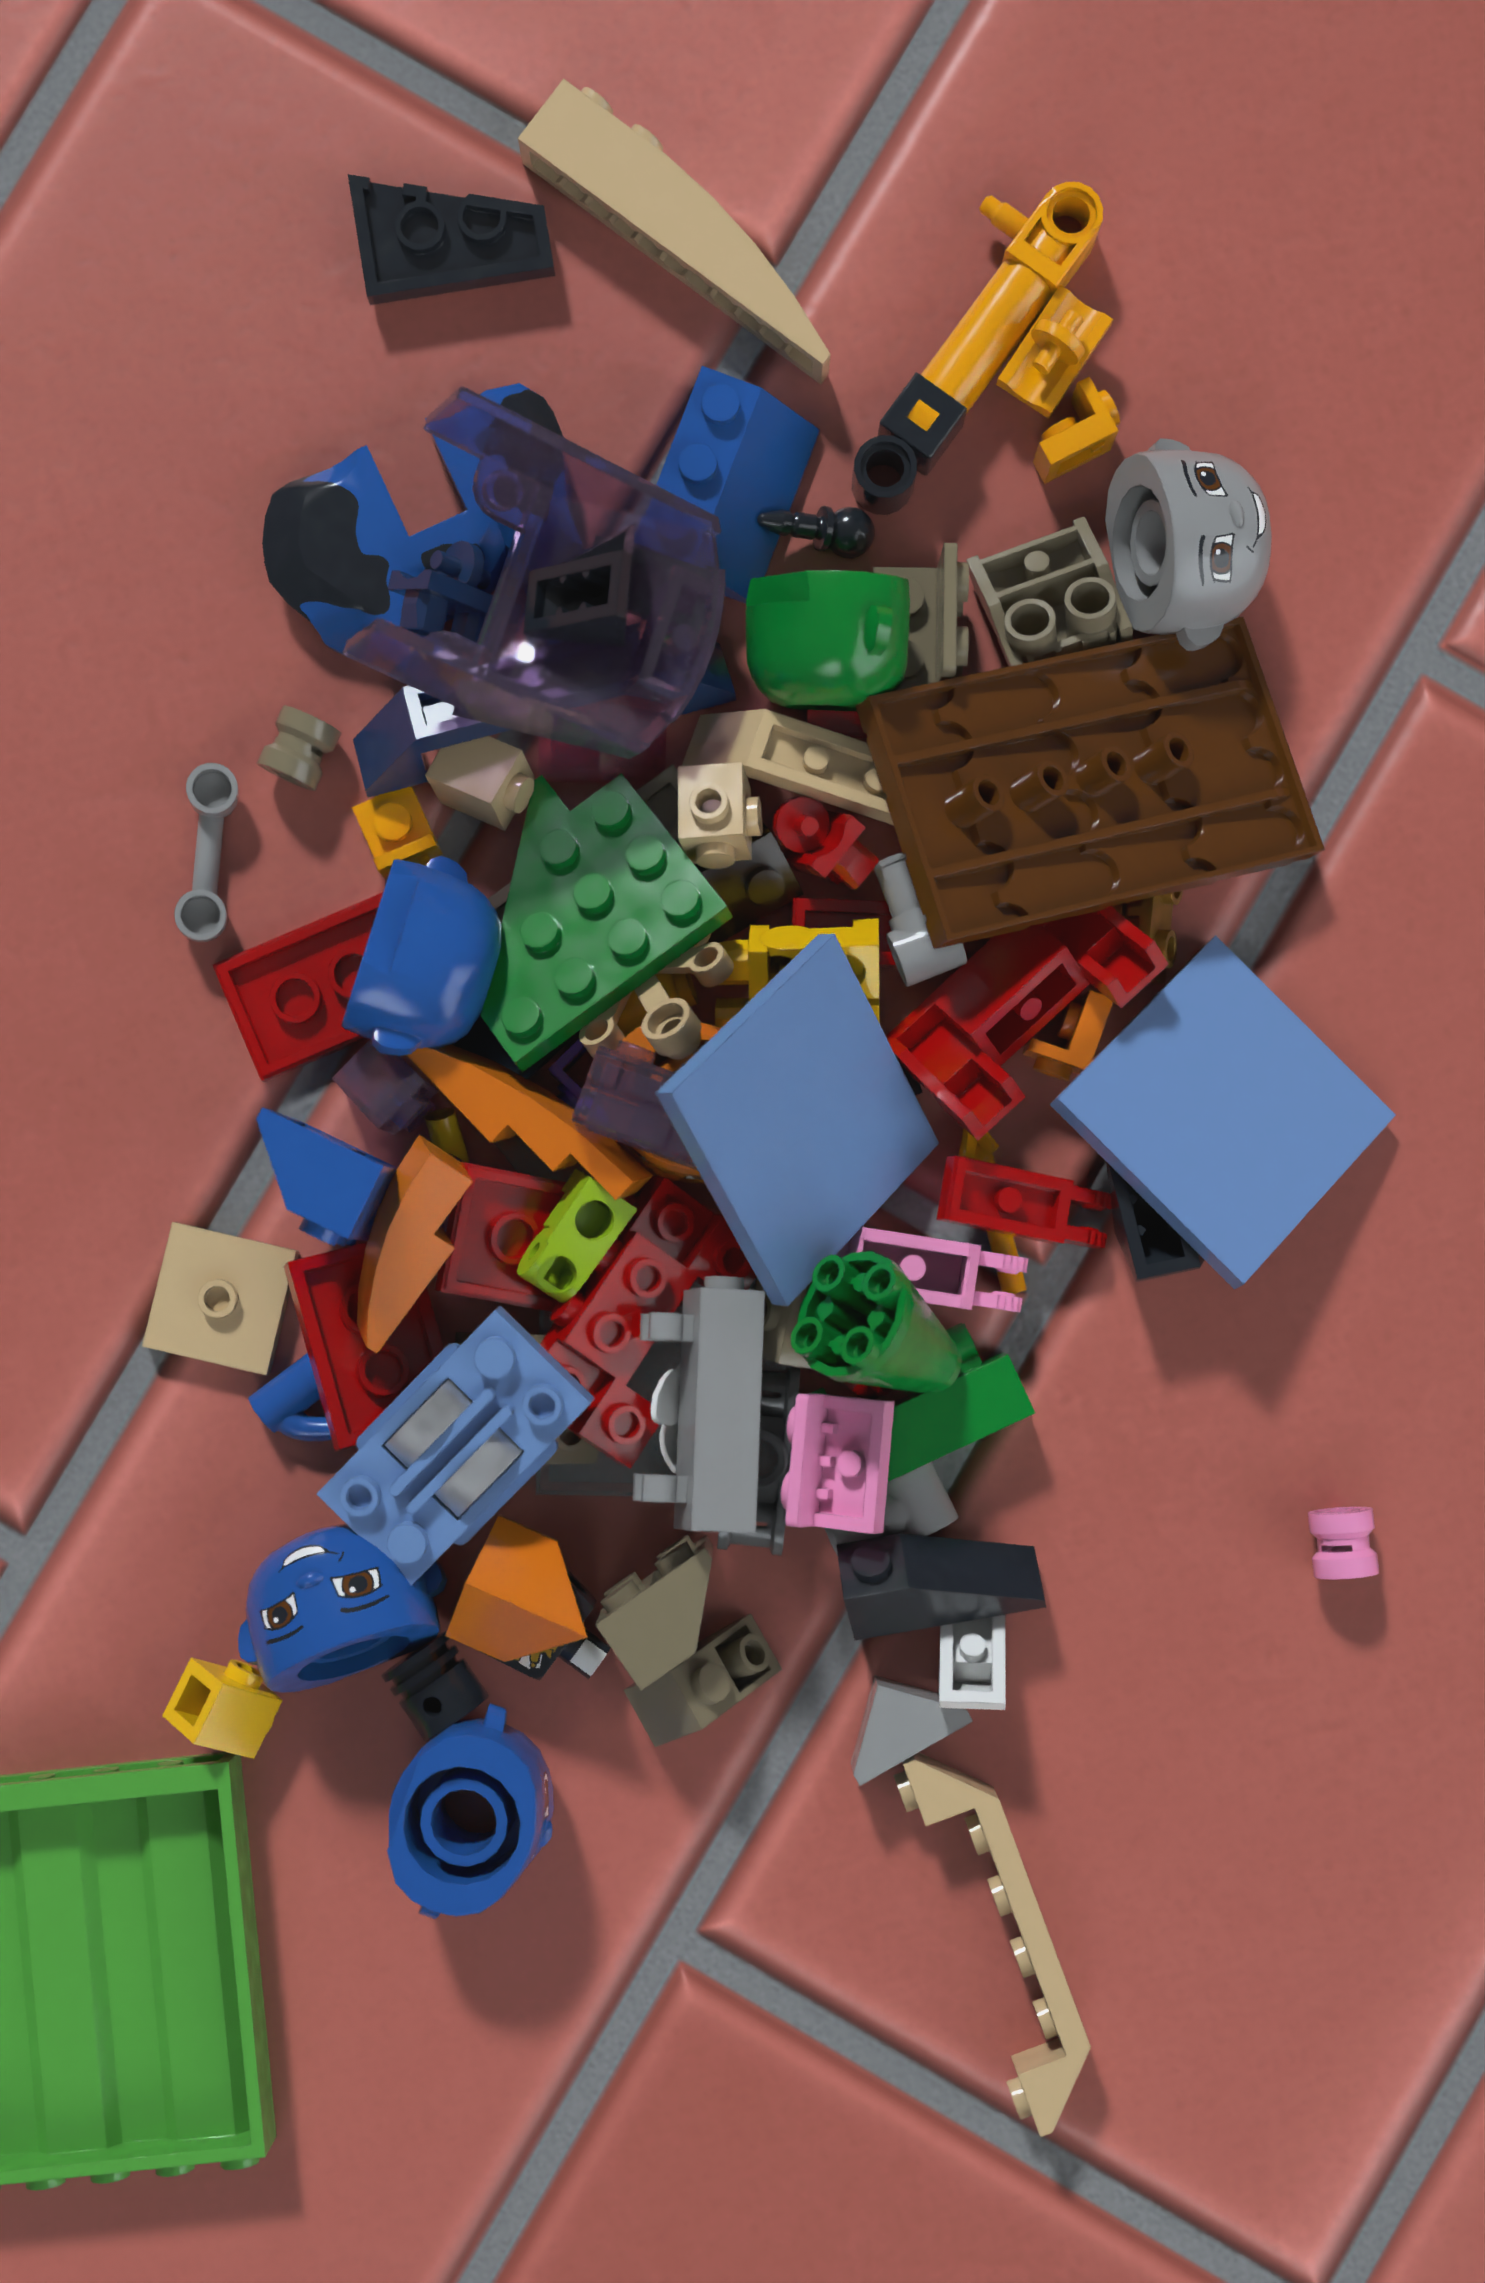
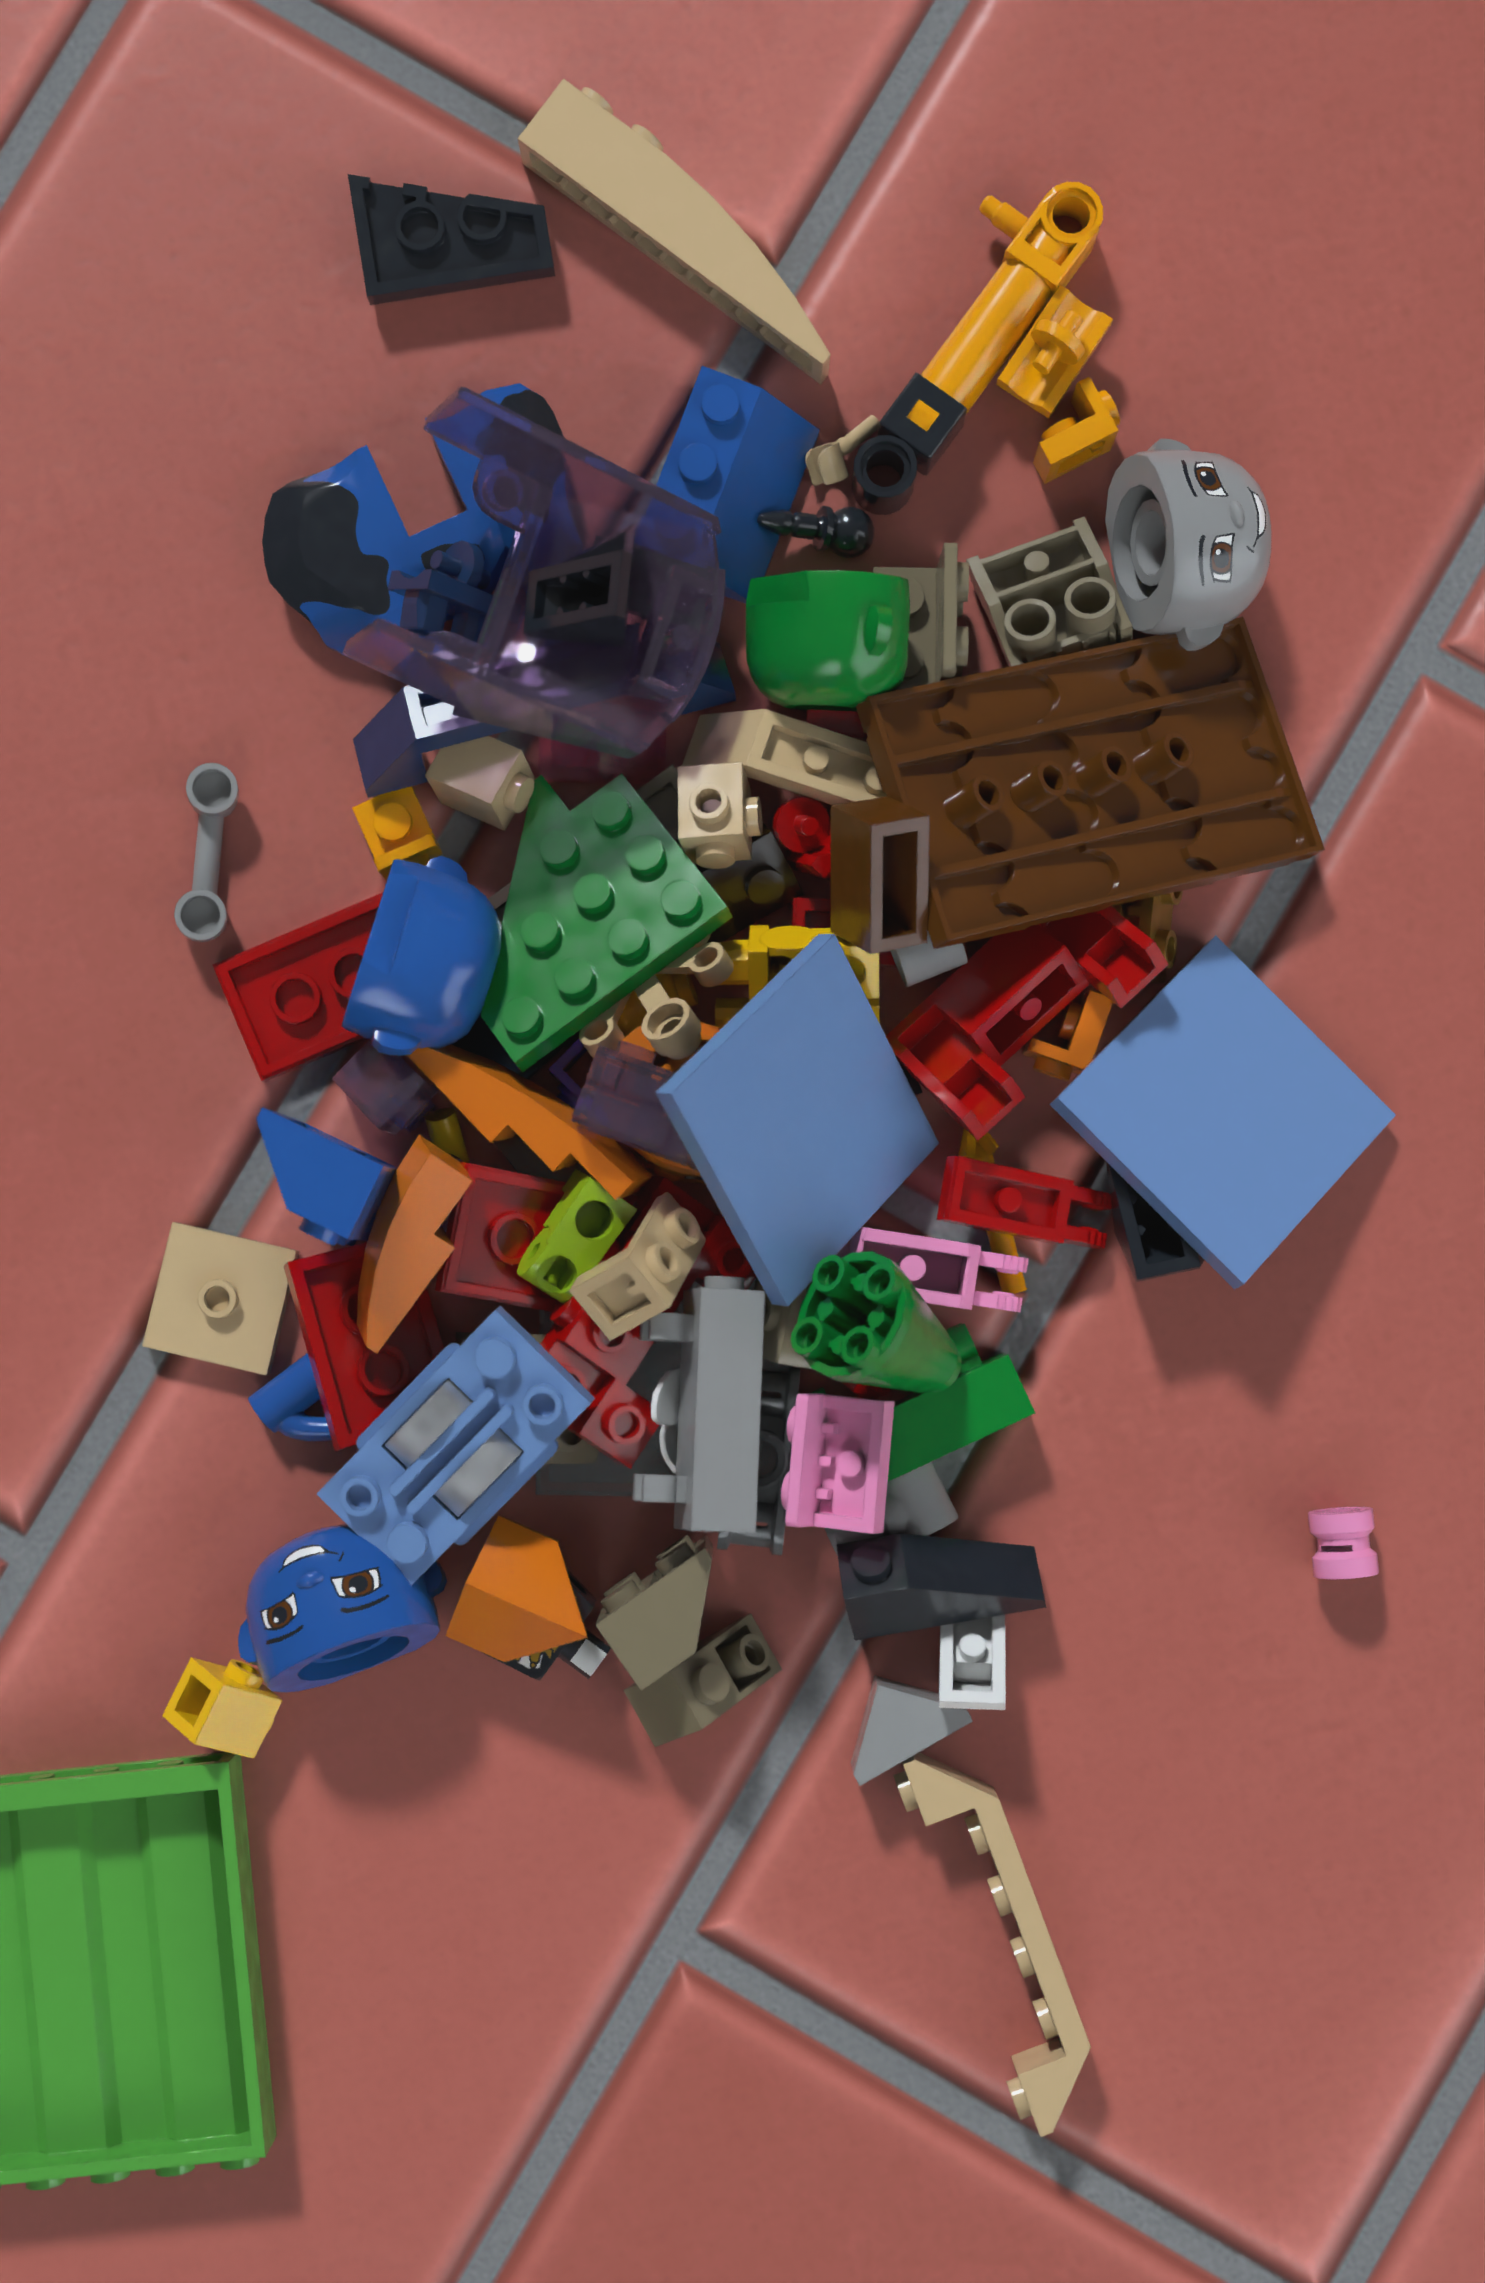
dark tan wheel [257,705,341,791] -> none
black piece [381,1631,489,1741] -> none
blue piece [387,1703,554,1919] -> none
none -> tan bracket [569,1192,705,1341]
none -> tan hand [805,415,880,486]
none -> reddish brown brick [831,796,929,954]

